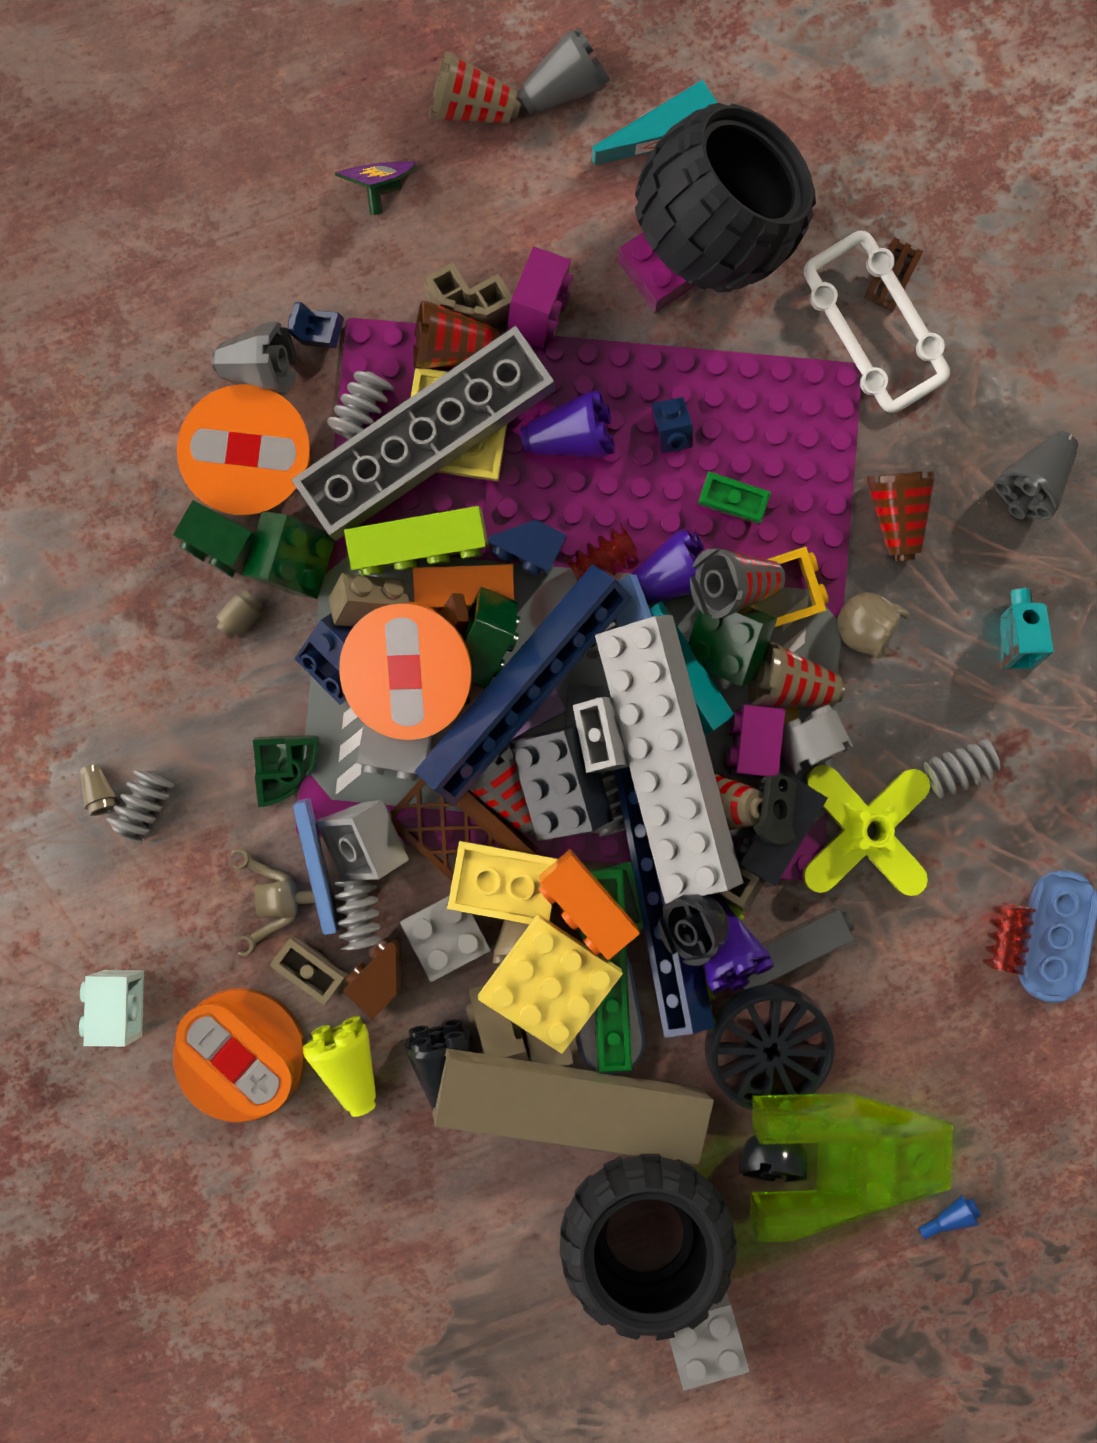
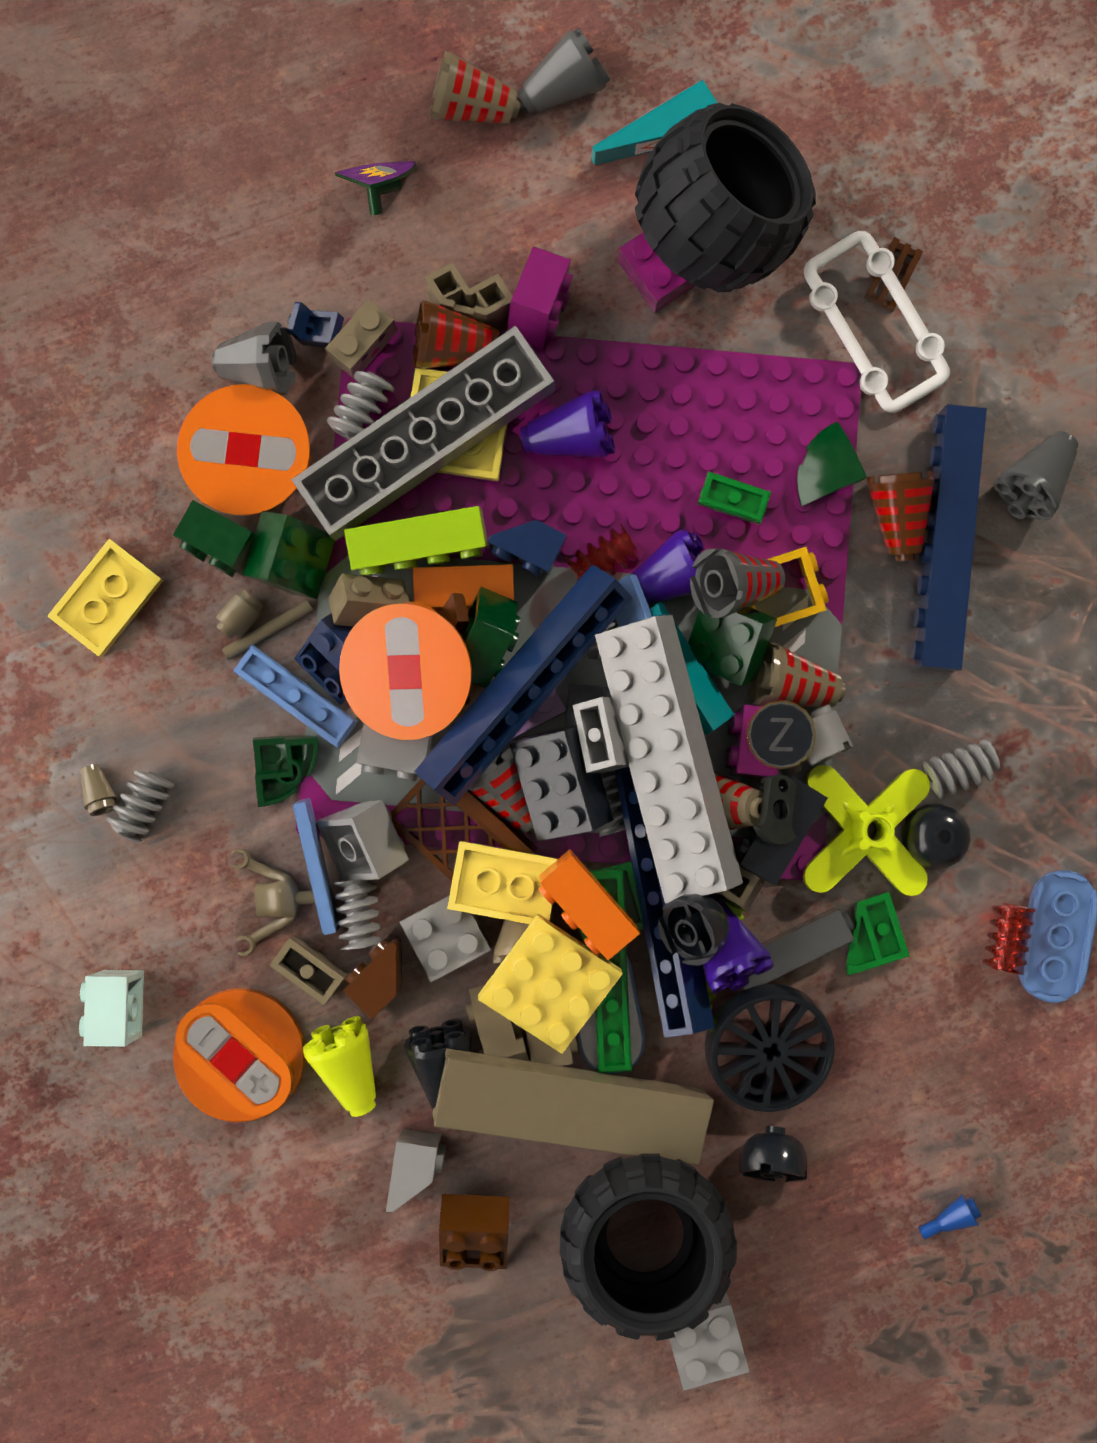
dark blue bracket [651,397,693,454] -> none
clear neon green wedge [750,1093,953,1243] -> none
dark tan hair [837,592,910,659] -> none
teal torso [1000,588,1053,670] -> none
none -> light yellow plate [47,539,164,658]
none -> dark tan bar [222,599,314,660]
none -> medium blue tile [233,645,359,748]
none -> dark tan brick [325,299,398,380]
none -> light grey slope [386,1128,447,1213]
none -> reddish brown slope [439,1194,510,1271]
none -> black tile [745,700,816,770]
none -> dark green brick [796,421,867,507]
none -> green wing [845,892,910,975]
none -> black cylinder [901,804,971,870]
none -> dark blue brick [911,404,987,673]

